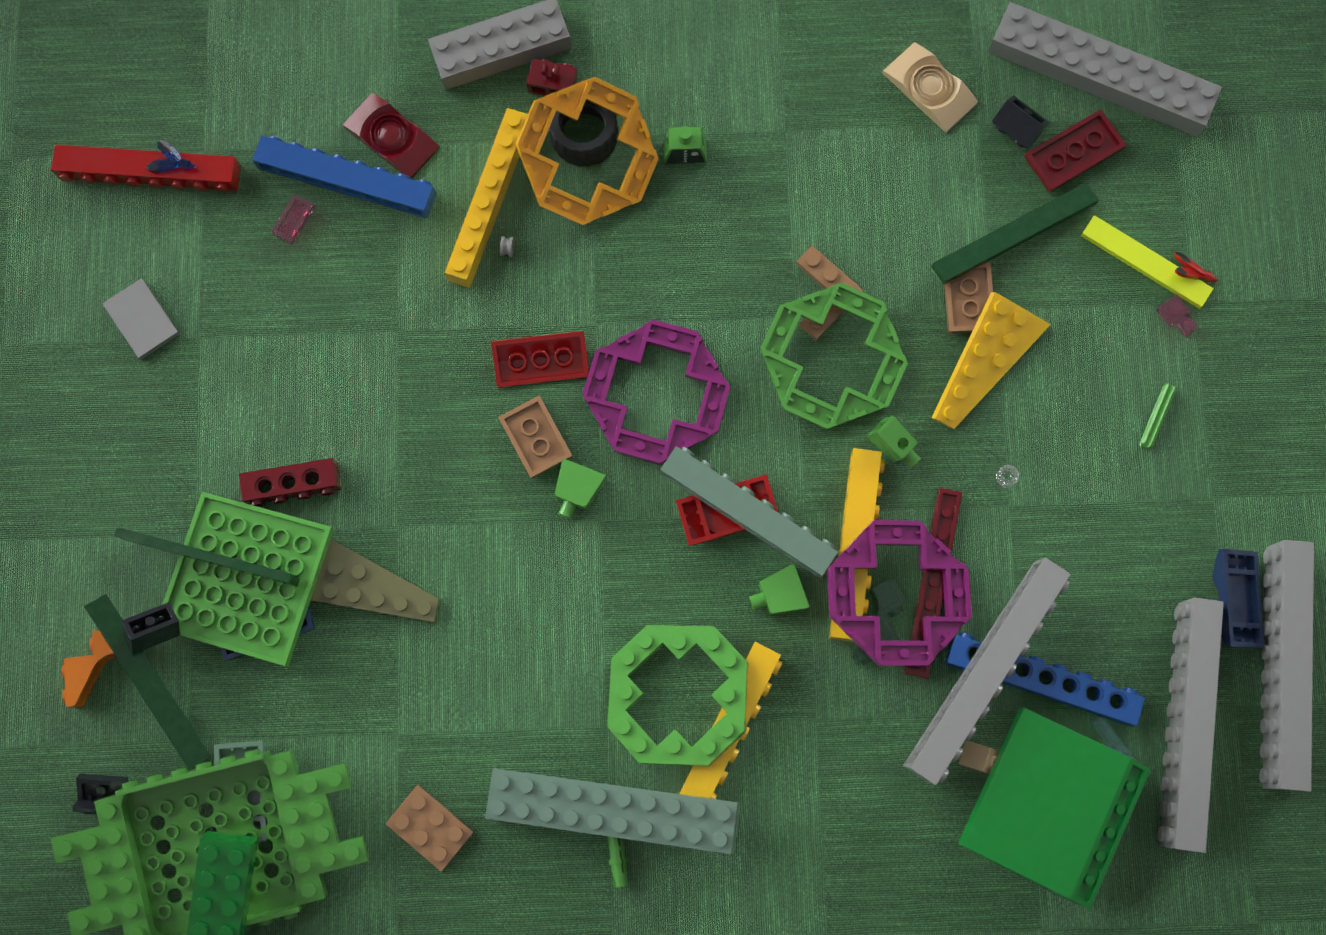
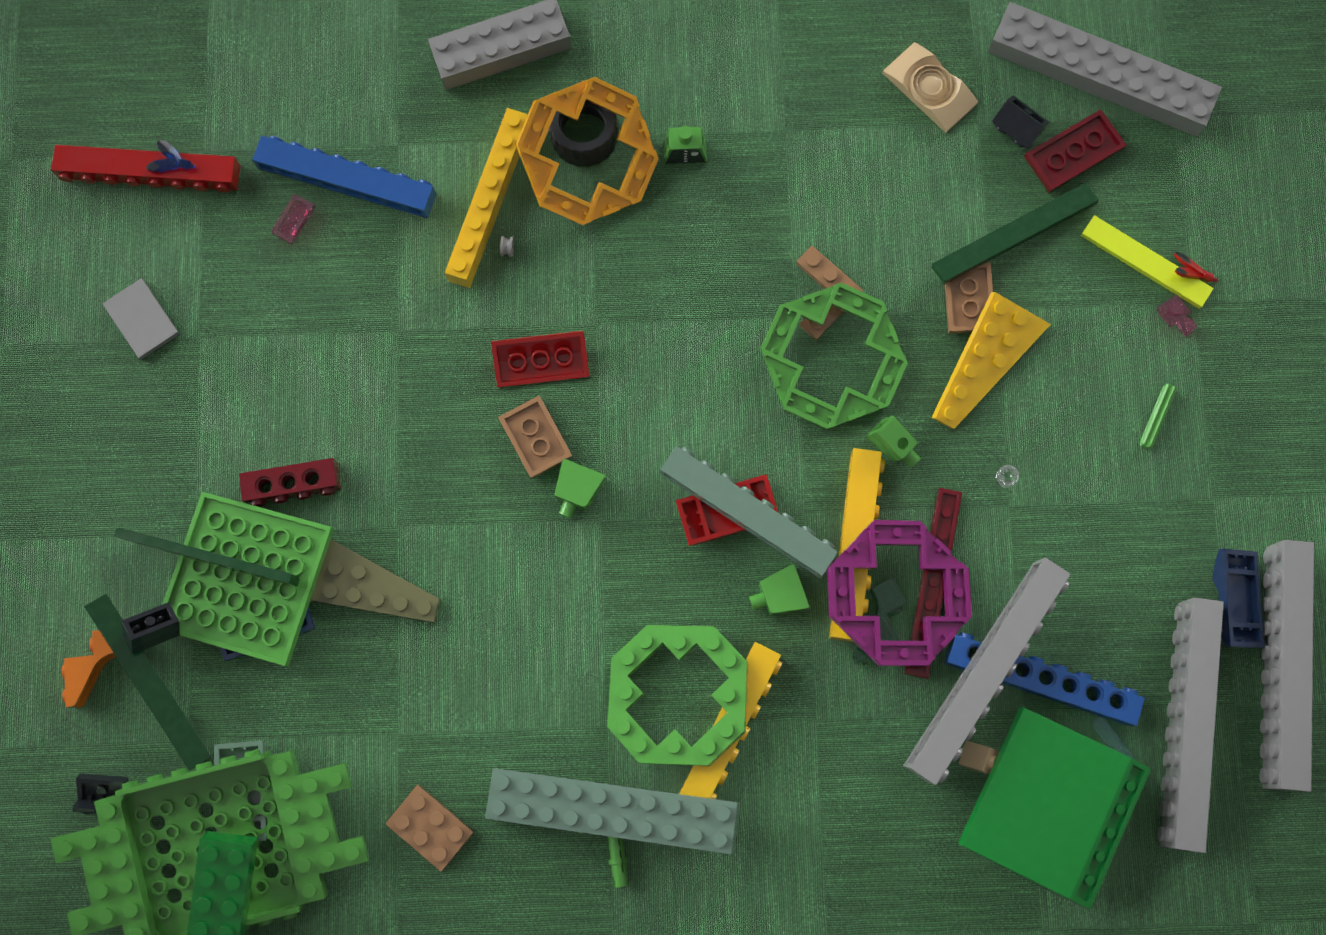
dark red slope [343,93,440,179] -> none
dark red brick [526,59,578,96] -> none
magenta plate [583,320,730,465] -> none

